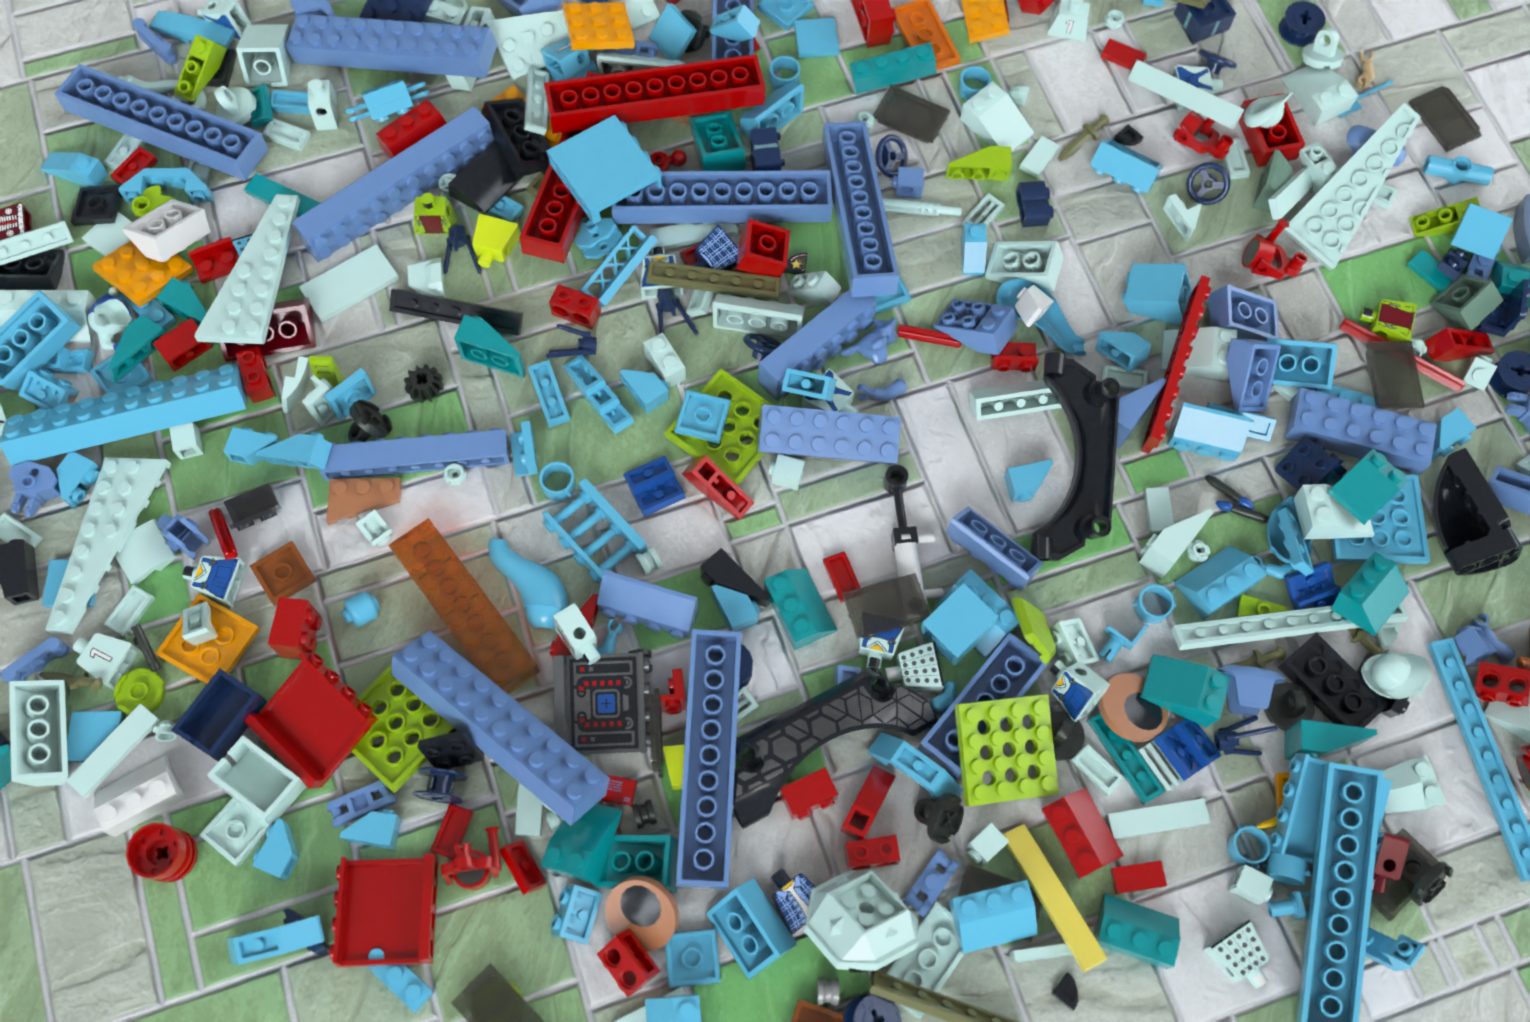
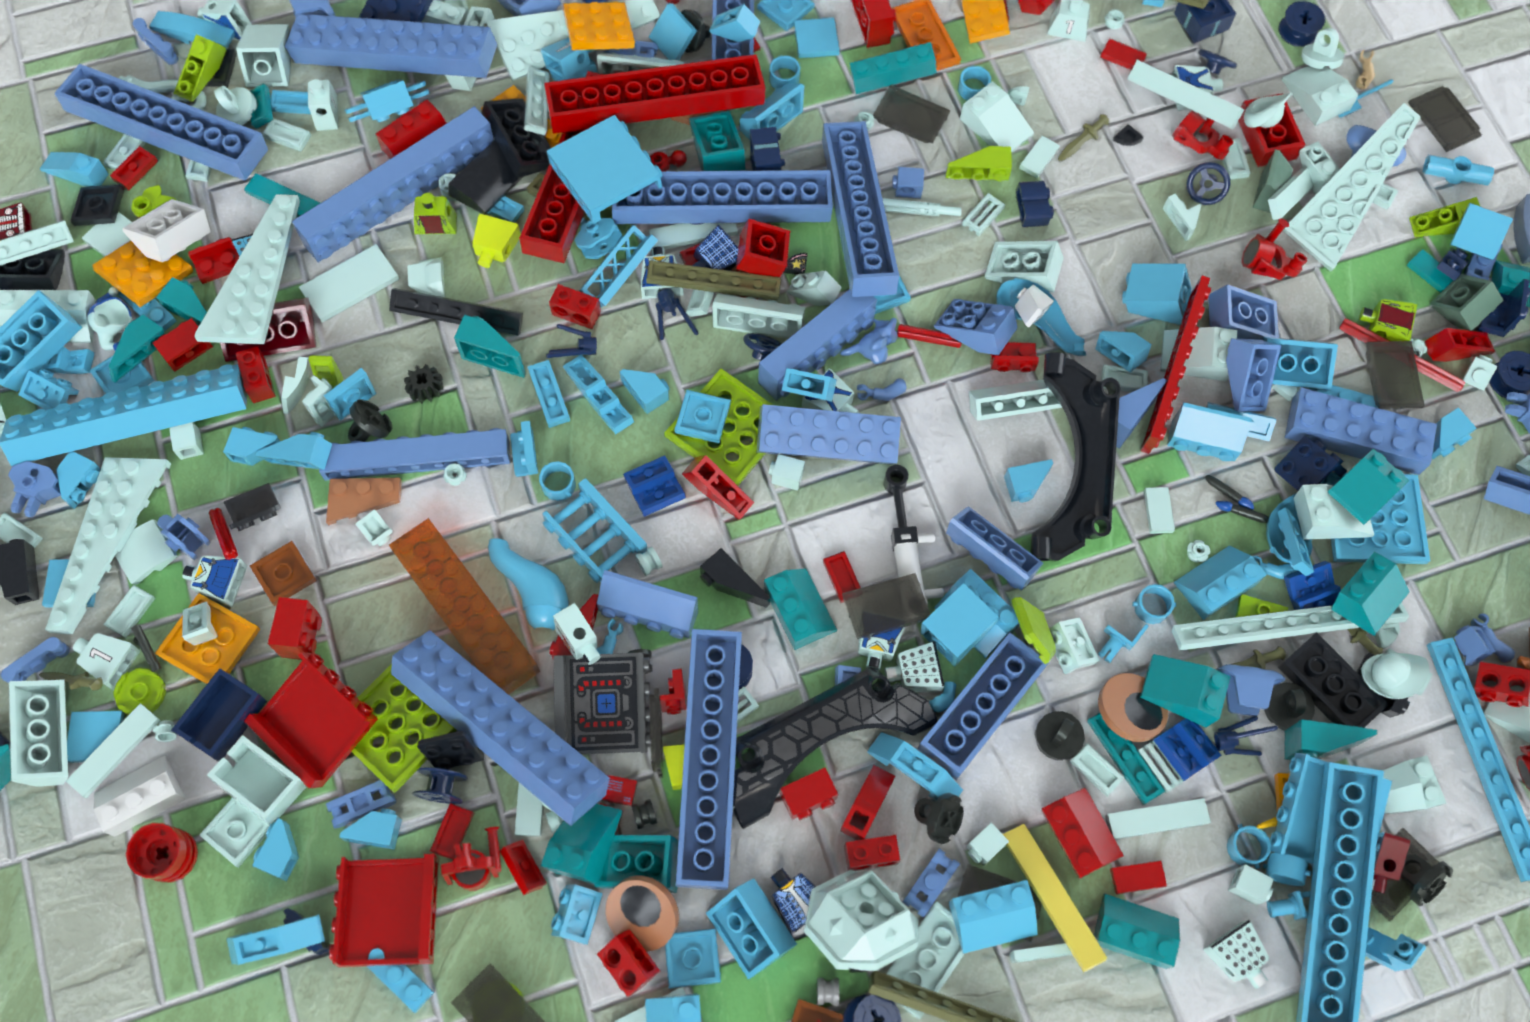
medium azure slope [119,168,214,203] -> none
medium azure head [341,591,380,627] -> none
dark blue plant [443,225,482,274] -> none
light aqua brick [643,333,686,388] -> none
medium azure slope [711,585,760,632] -> none
dark blue piece [875,135,908,178] -> none
lime piece [954,694,1059,807] -> none
medium azure slope [961,223,987,275] -> none
torso [1050,660,1110,722] -> none
black tile [1051,972,1078,1011] -> none
medium azure slope [1090,138,1164,194] -> none
light aqua slope [1139,509,1214,579] -> none
black panel [1432,448,1523,576] -> none

